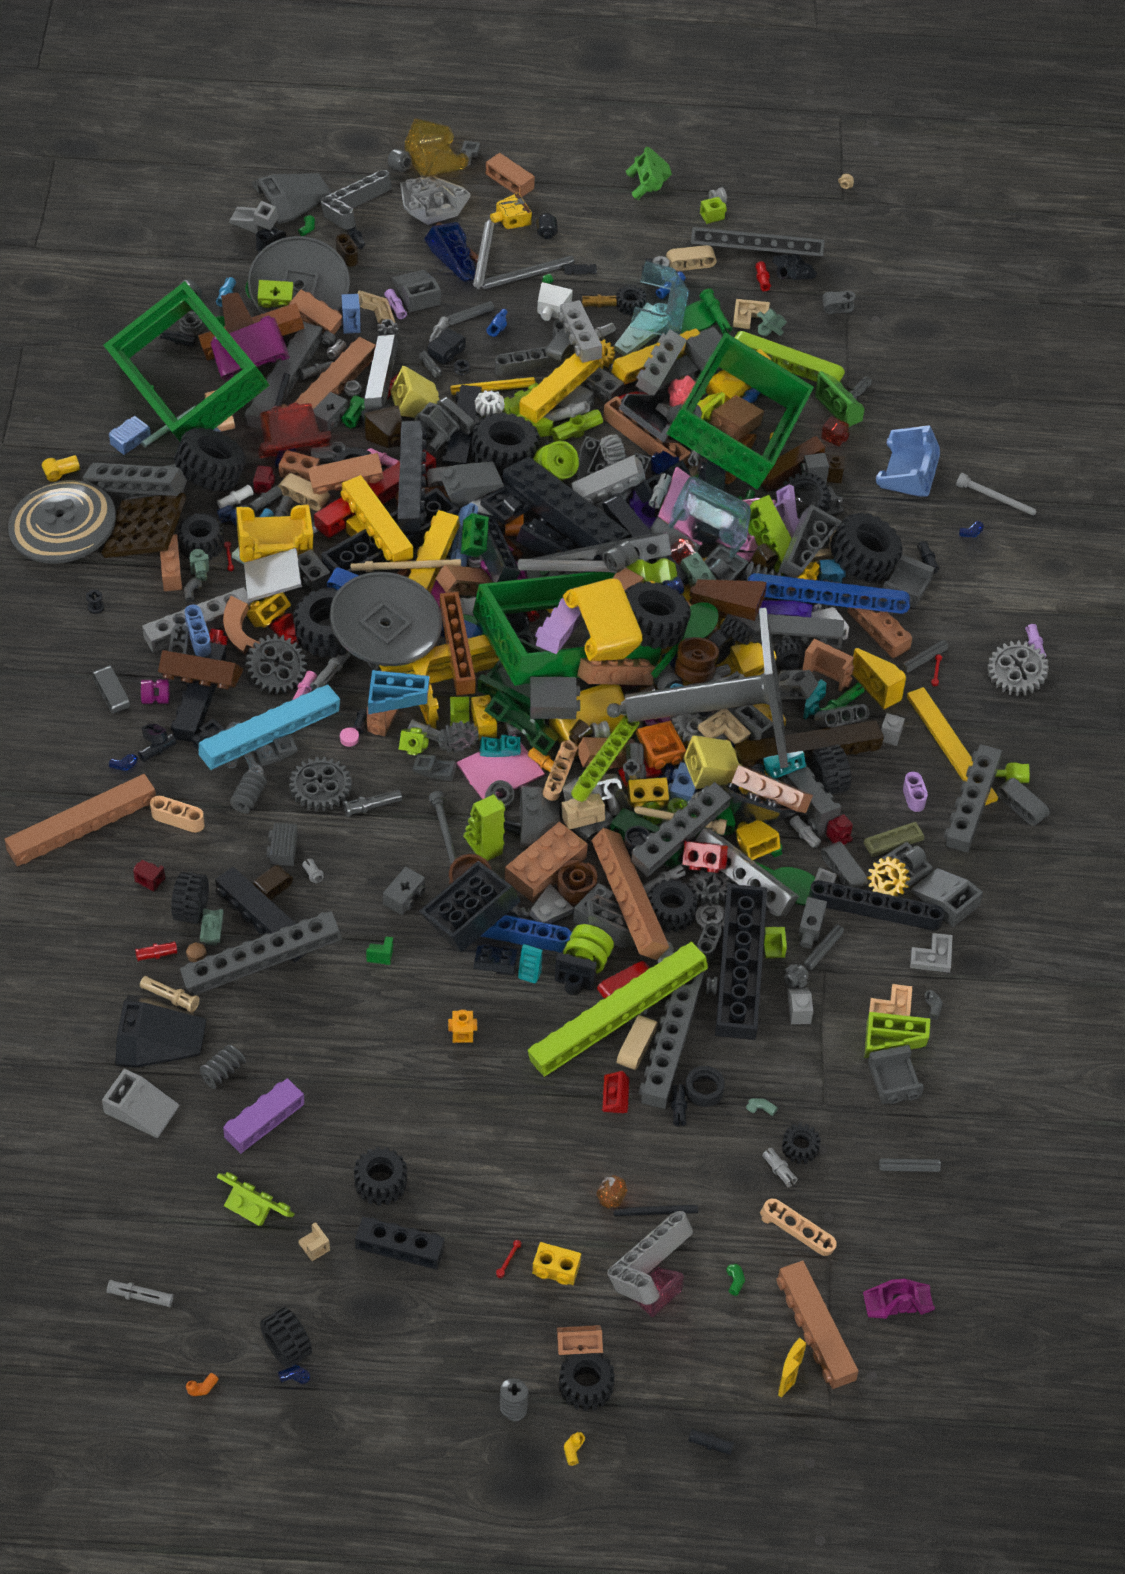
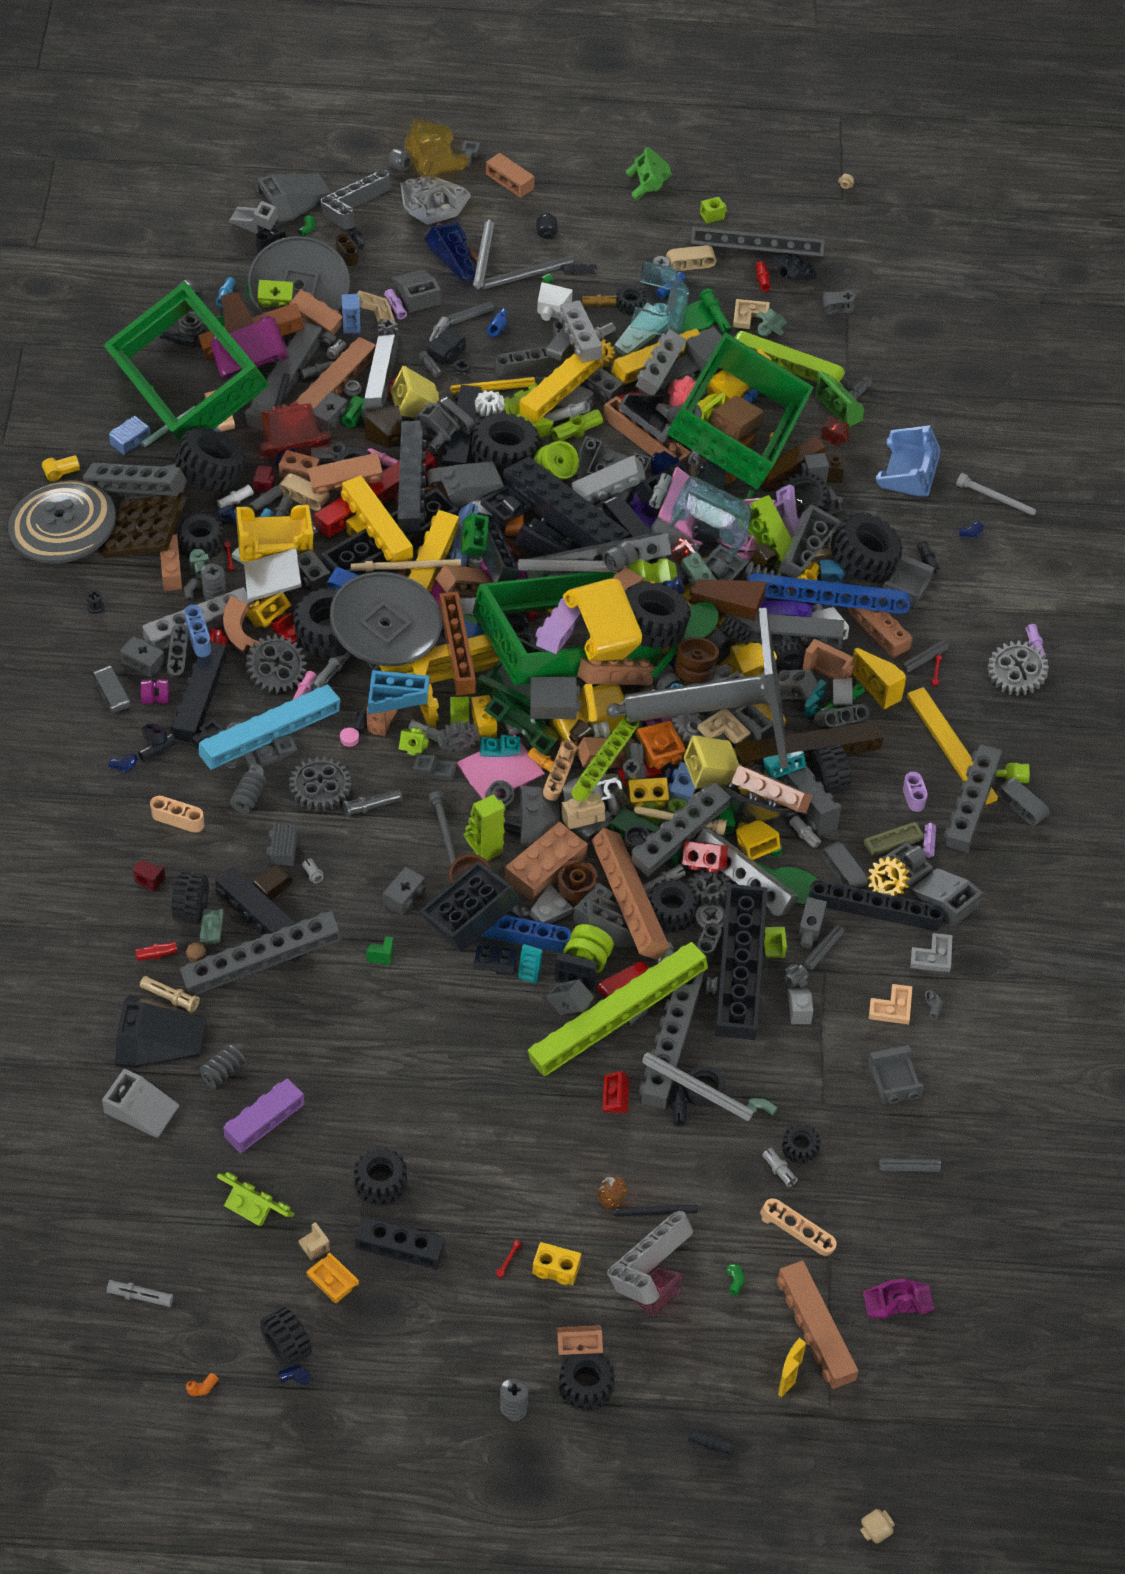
nougat brick [4,774,156,867] -> none
reddish brown wedge [158,650,243,690] -> none
light orange brick [448,1010,477,1043] -> none
yellow torso [490,193,532,229] -> none
yellow arm [564,1432,585,1466] -> none
light grey gear [600,434,626,464] -> none
tan beam [617,1015,658,1070] -> none
light grey wheel [708,187,727,203] -> none
light grey tile [814,868,837,883] -> none
dark red brick [826,814,853,845] -> none
lime wedge [864,1012,930,1058] -> none
light grey brick [881,713,905,746] -> none
none -> dark grey brick [120,636,165,678]
none -> dark grey piece [201,564,226,601]
none -> light orange plate [307,1253,359,1304]
none -> dark grey brick [546,980,594,1015]
none -> yellow tile [581,684,597,725]
none -> light grey axle [642,1052,754,1121]
none -> light grey beam [833,678,853,705]
none -> tan head [860,1509,895,1544]
none -> lavender axle [923,823,936,858]

